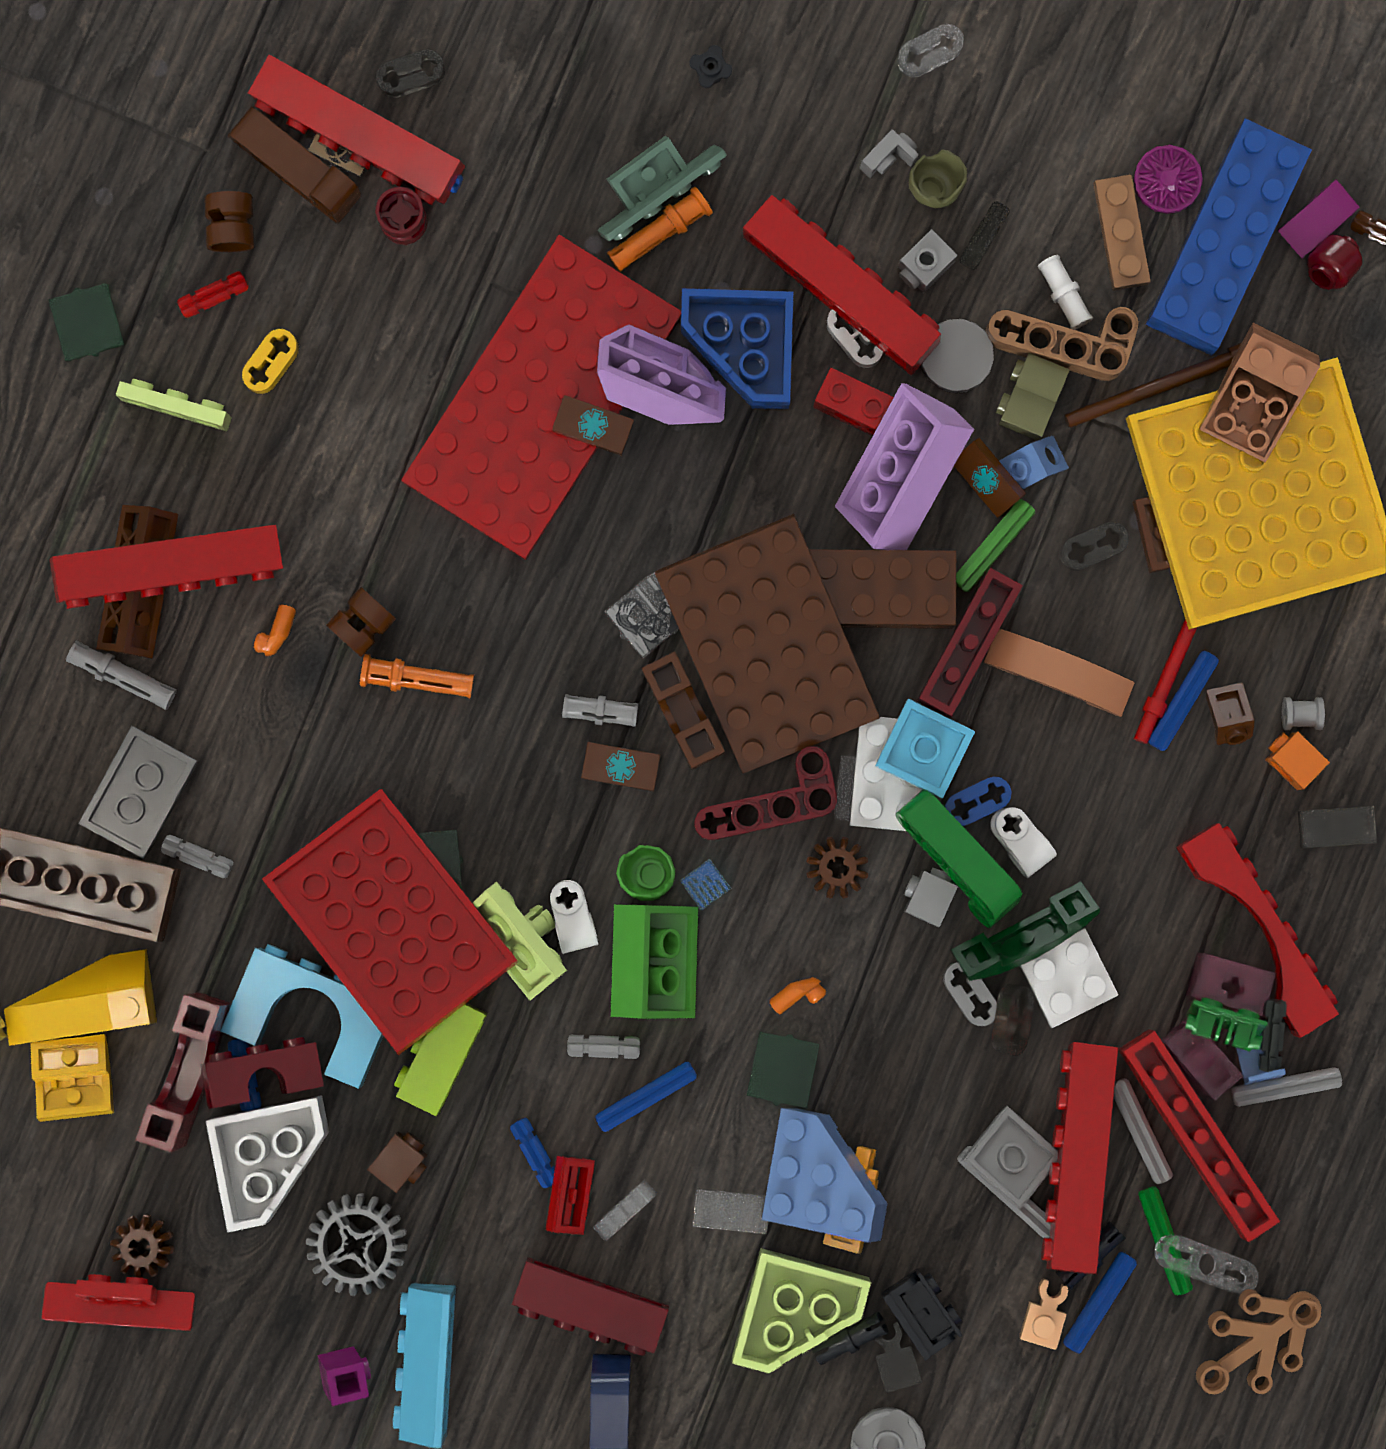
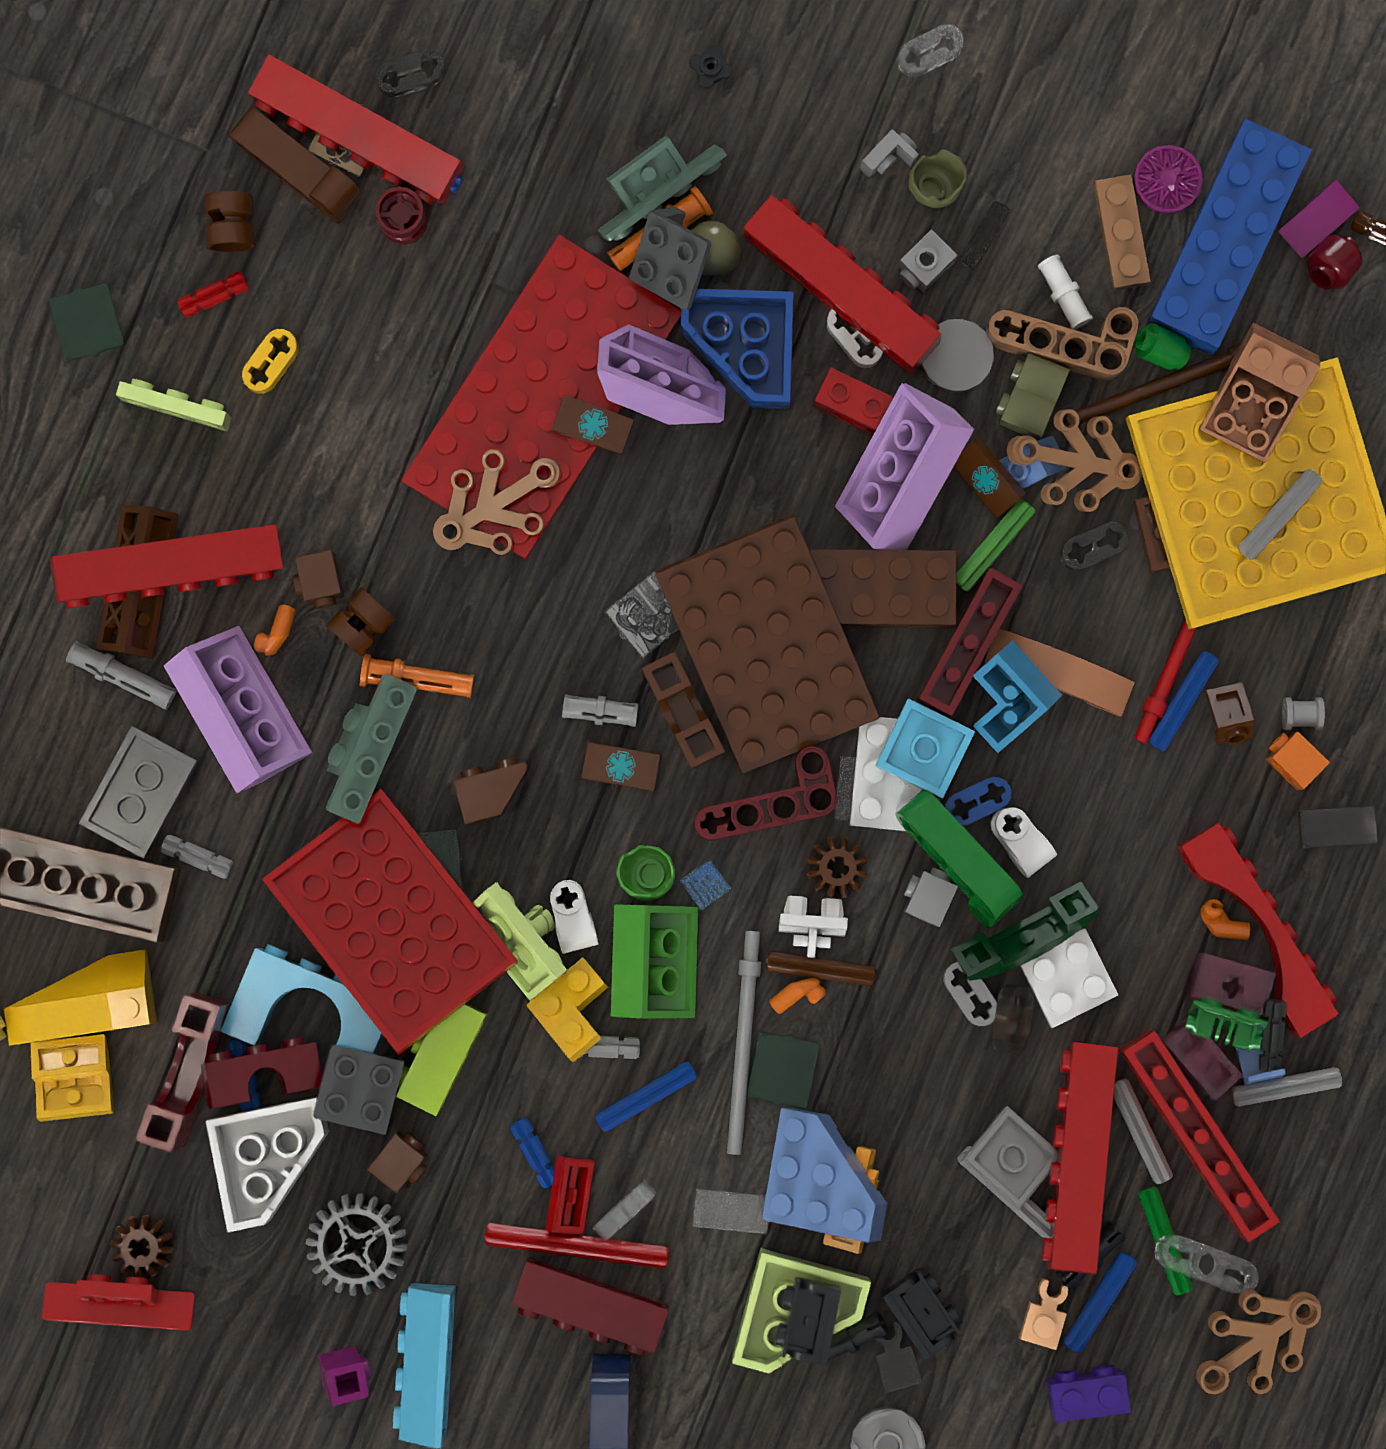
none -> lavender slope [164,626,312,794]
none -> reddish brown brick [293,550,345,609]
none -> dark grey bracket [313,1044,404,1135]
none -> sand green bracket [326,674,417,823]
none -> medium nougat plant [433,450,561,555]
none -> reddish brown slope [453,757,529,825]
none -> red axle [485,1223,669,1269]
none -> yellow plate [526,957,609,1063]
none -> dark grey bracket [629,207,711,310]
none -> olive hair [691,221,743,277]
none -> light grey bar [727,930,762,1155]
none -> reddish brown axle [766,952,876,986]
none -> black hinge [775,1277,842,1366]
none -> white hips [778,896,848,958]
none -> dark azure brick [973,640,1062,753]
none -> medium nougat plant [1007,409,1142,512]
none -> dark purple brick [1046,1365,1131,1423]
none -> green brick [1134,323,1191,370]
none -> orange arm [1201,899,1250,940]
none -> light grey axle [1238,469,1323,560]

